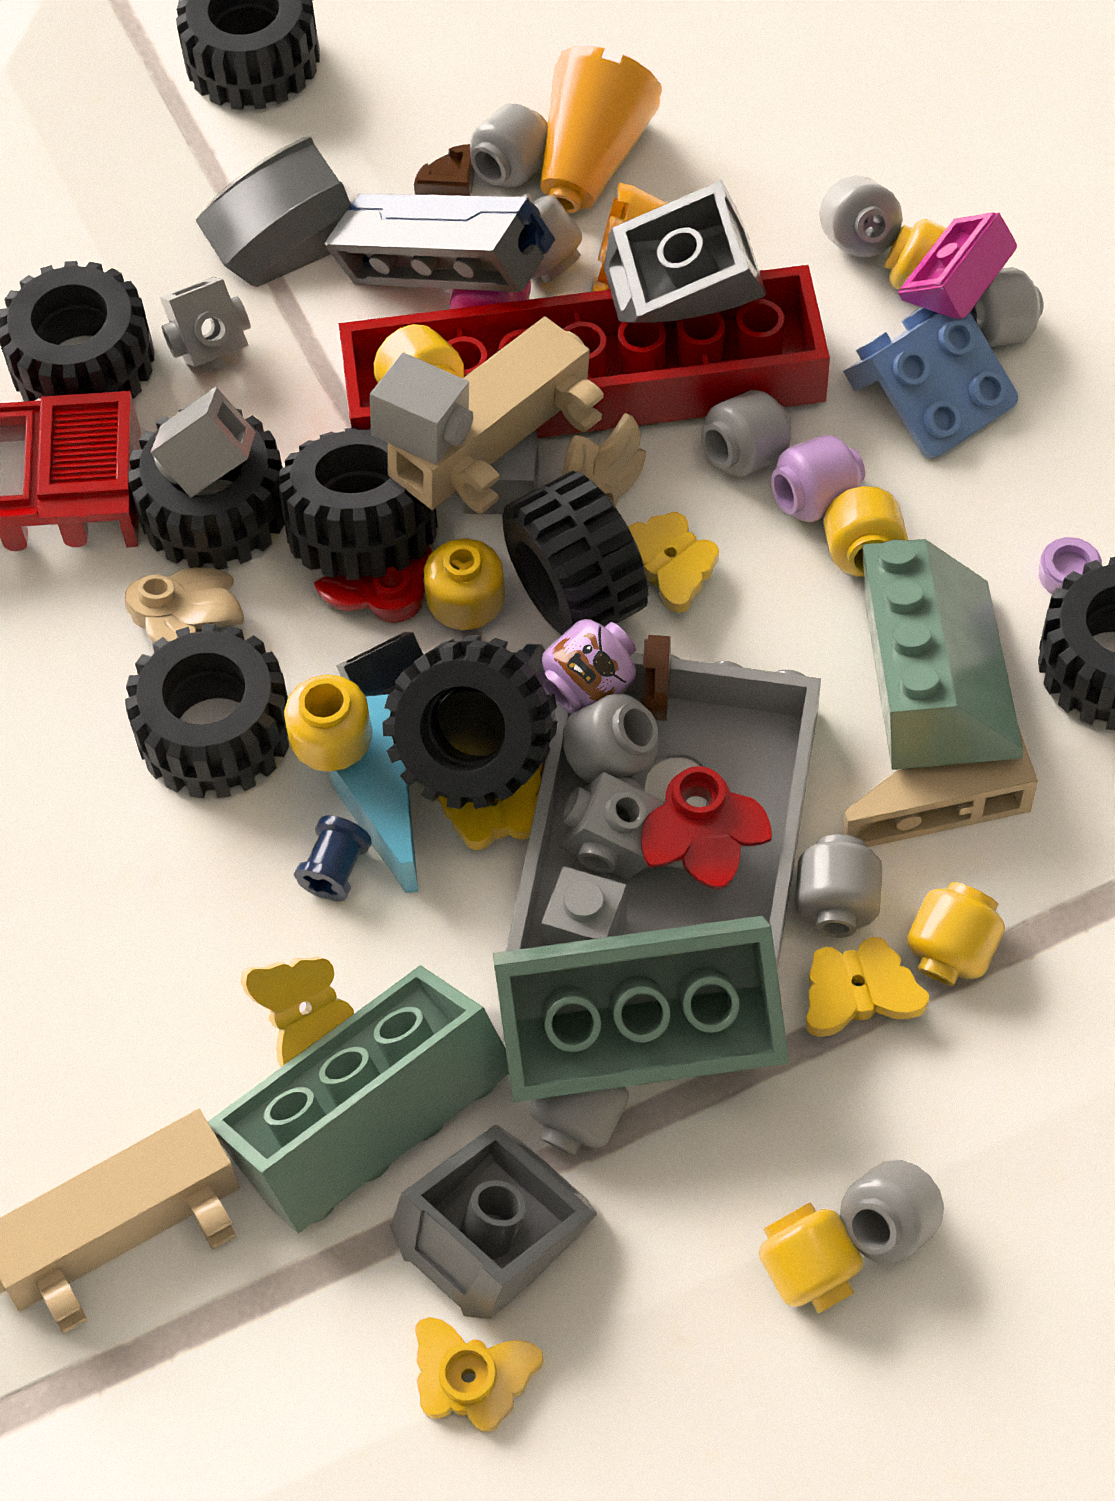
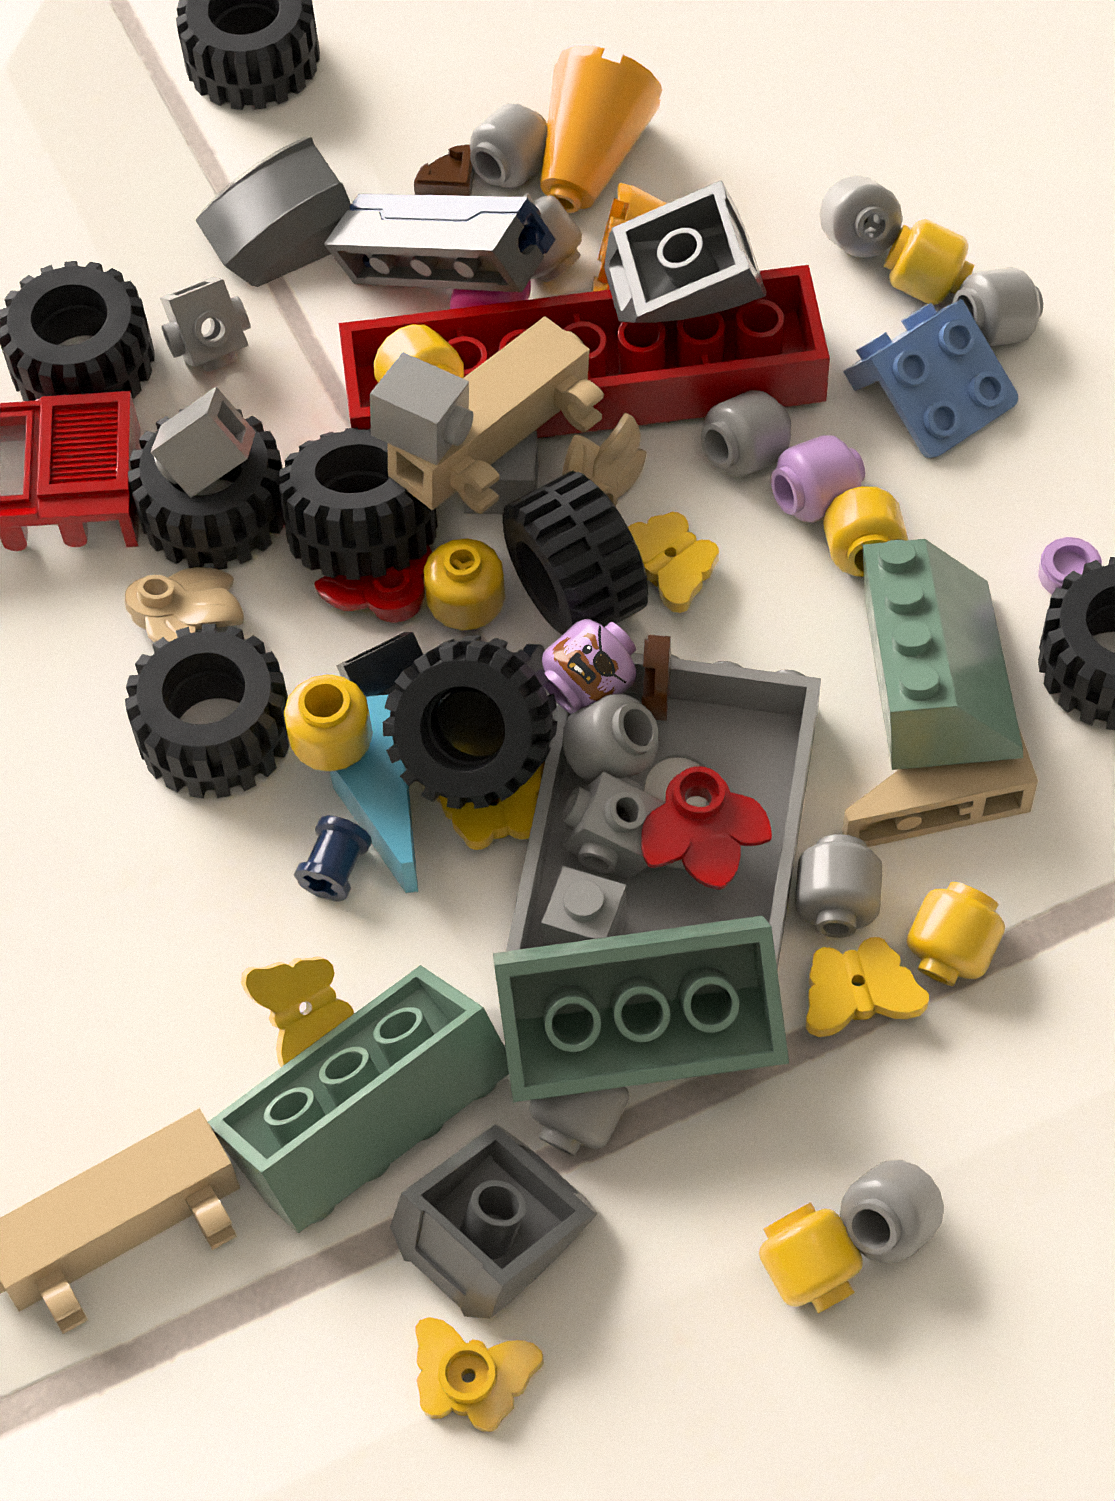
dark pink slope [898,212,1017,319] -> none

